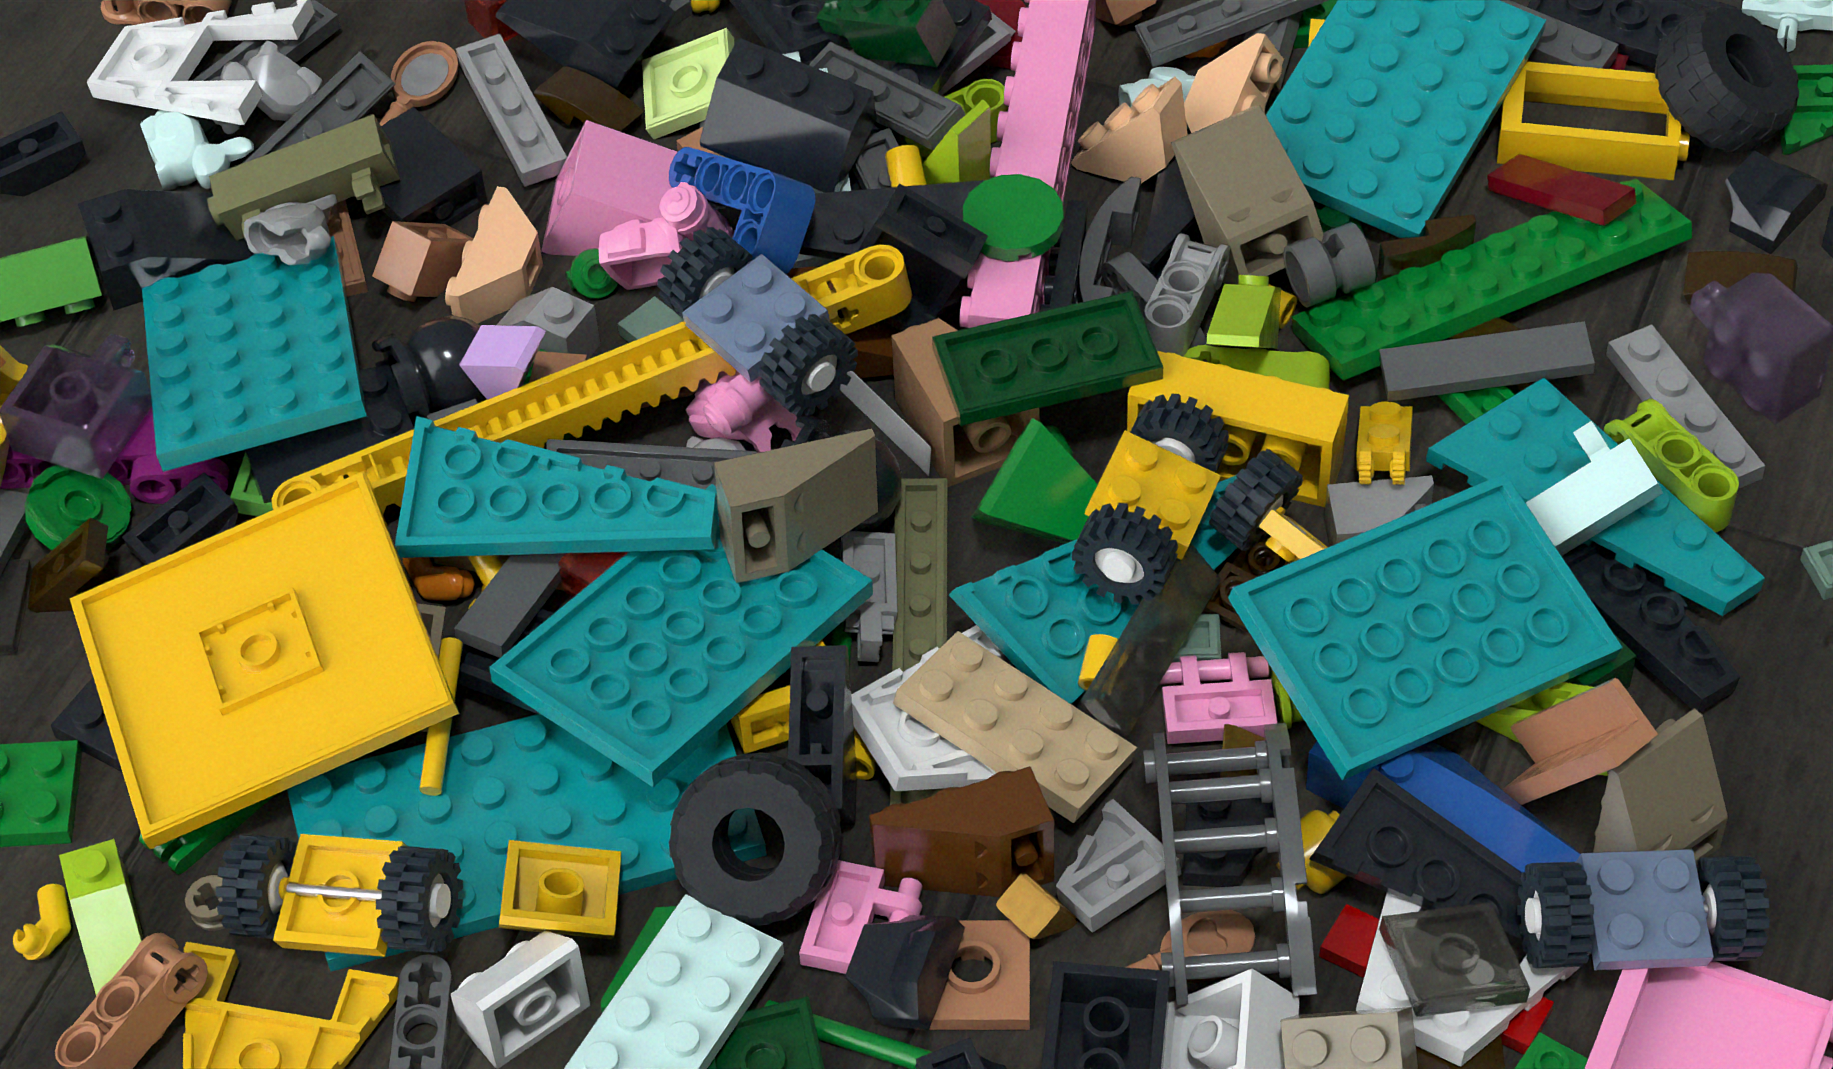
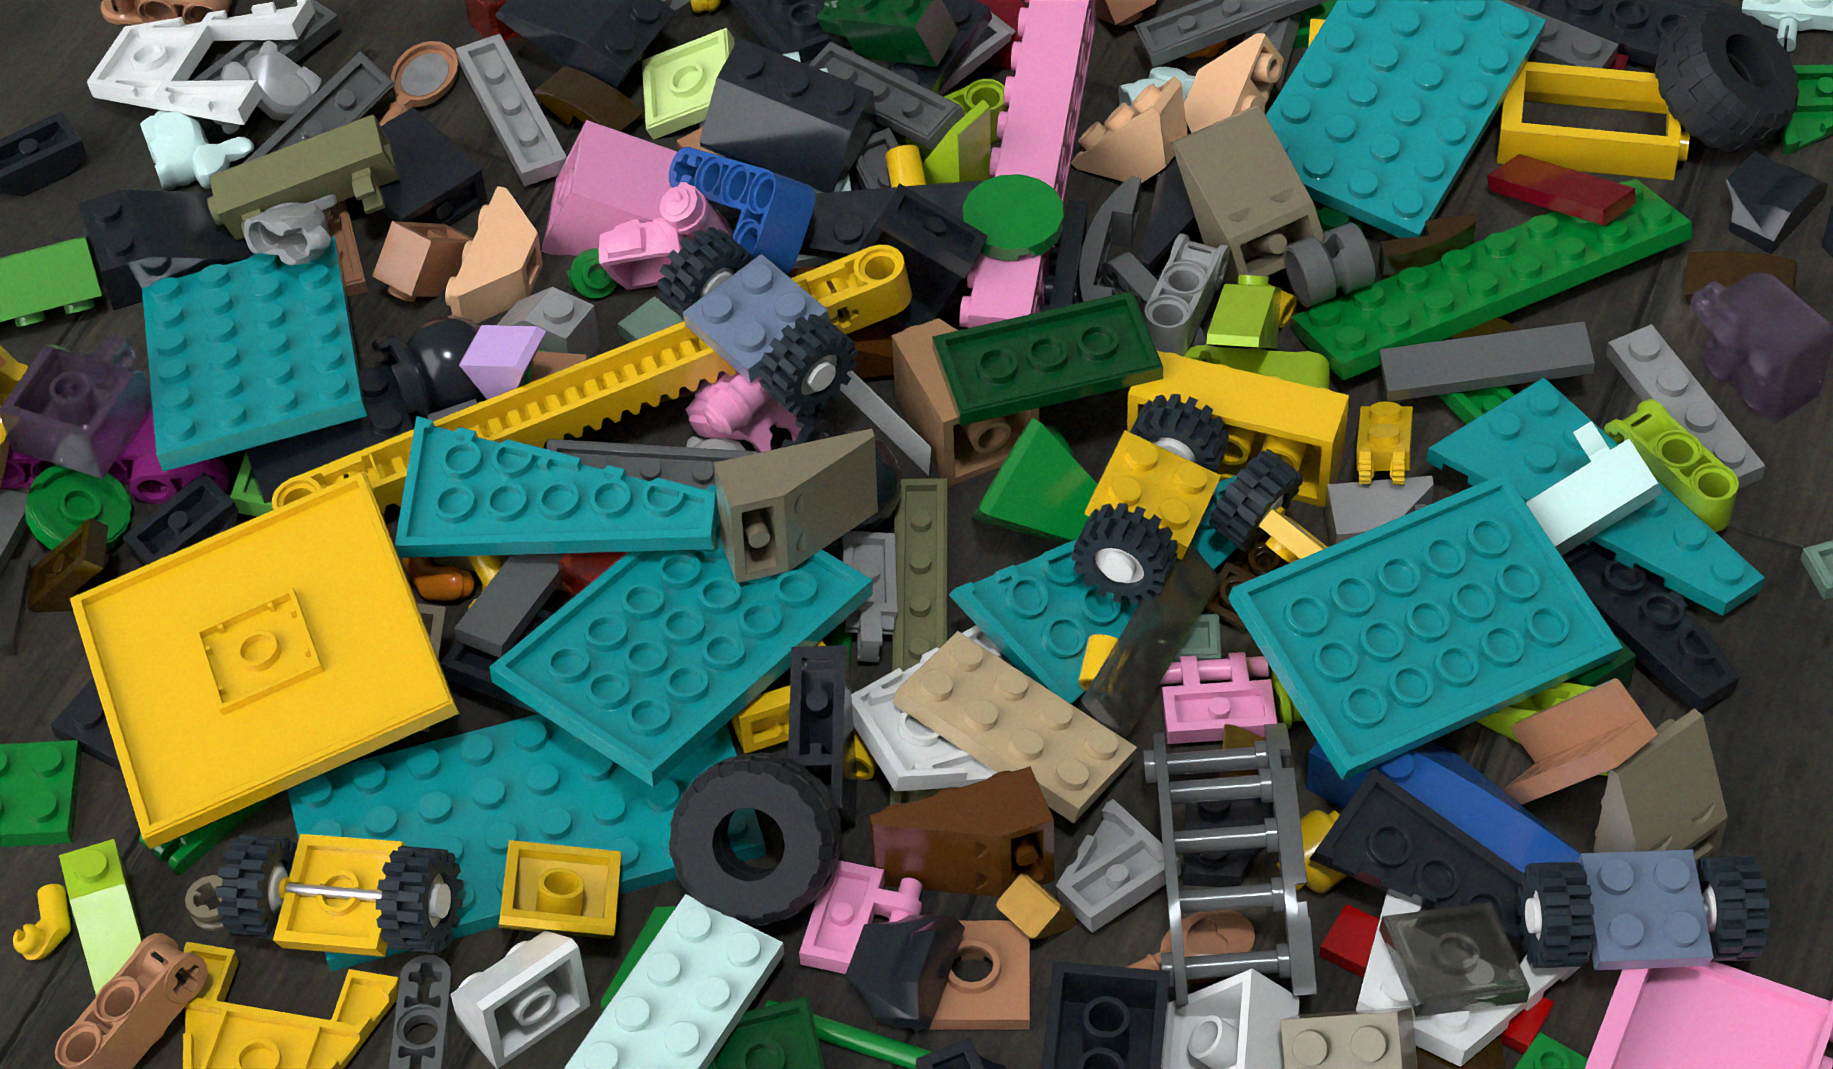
yellow bar [419,637,463,796] -> none

